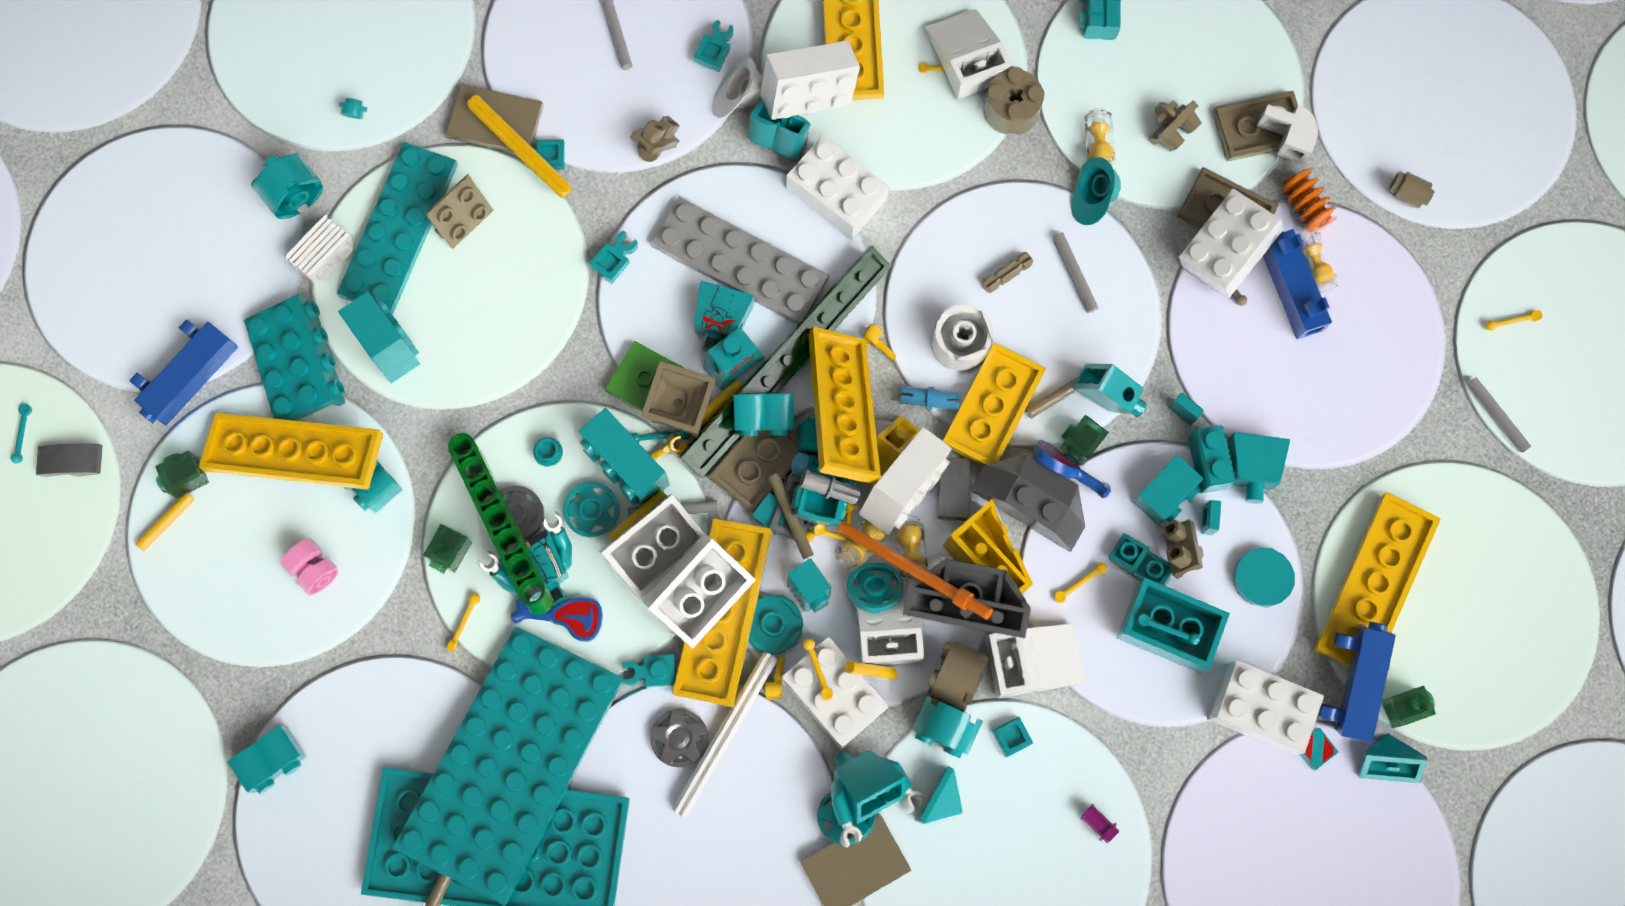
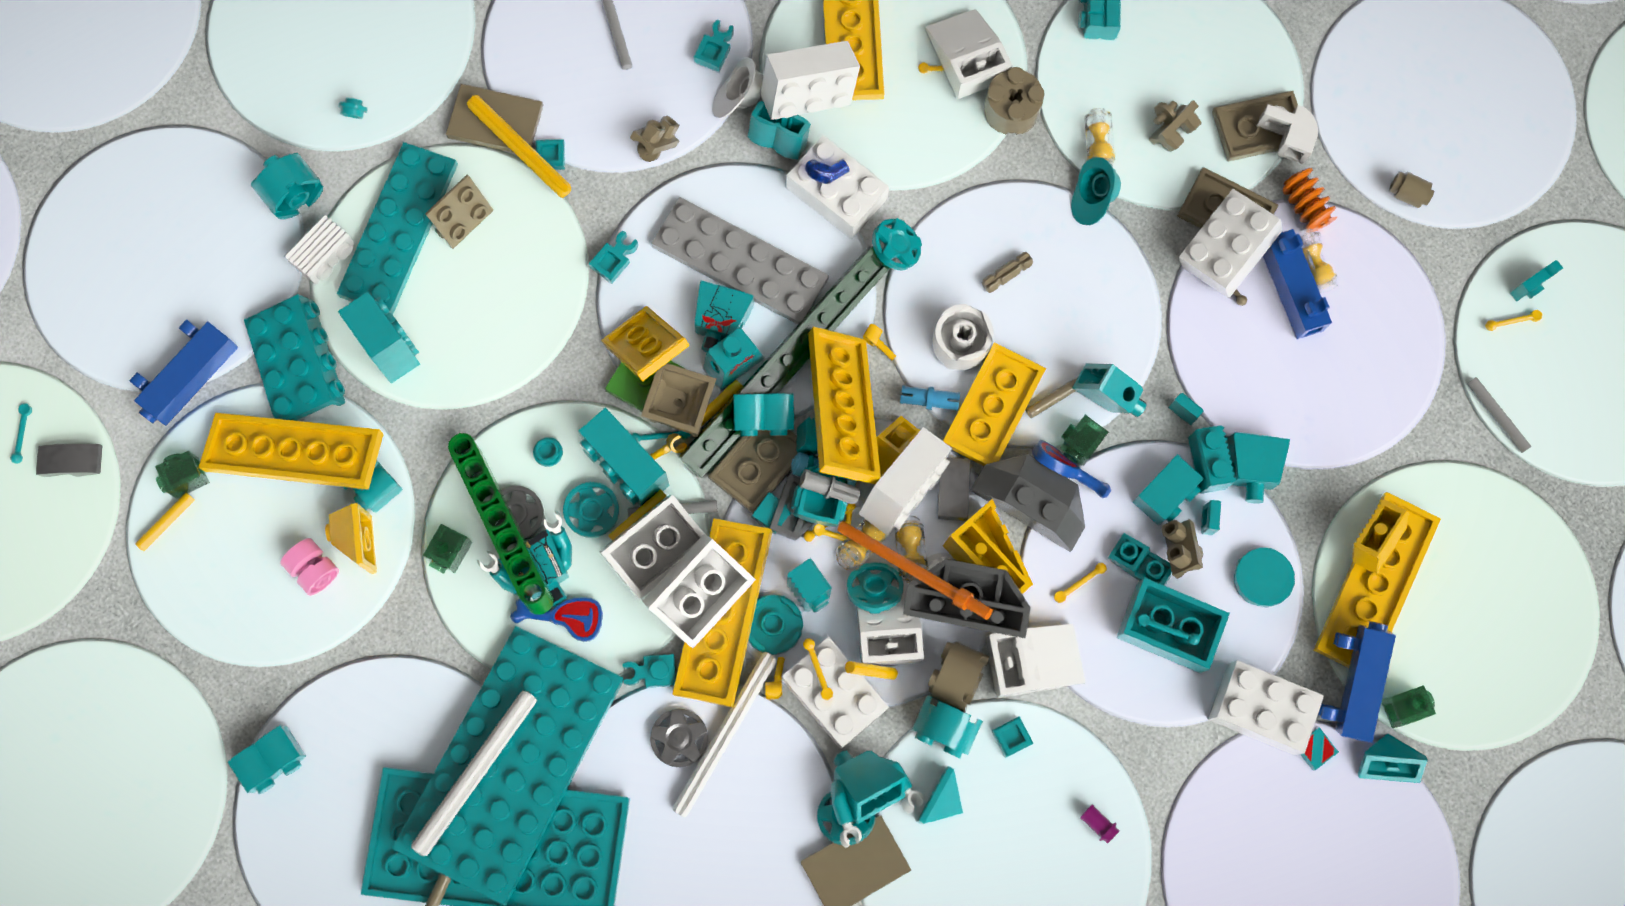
yellow hinge [447,593,480,652] -> none
dark tan bar [768,473,814,560] -> none
light grey bar [1053,232,1099,313] -> none
none -> yellow slope [325,503,377,574]
none -> white axle [411,691,537,856]
none -> yellow tile [601,306,690,382]
none -> clear blue arm [805,159,850,184]
none -> teal wheel [872,218,922,271]
none -> yellow brick [1352,500,1410,574]
none -> teal plate [1510,259,1564,302]

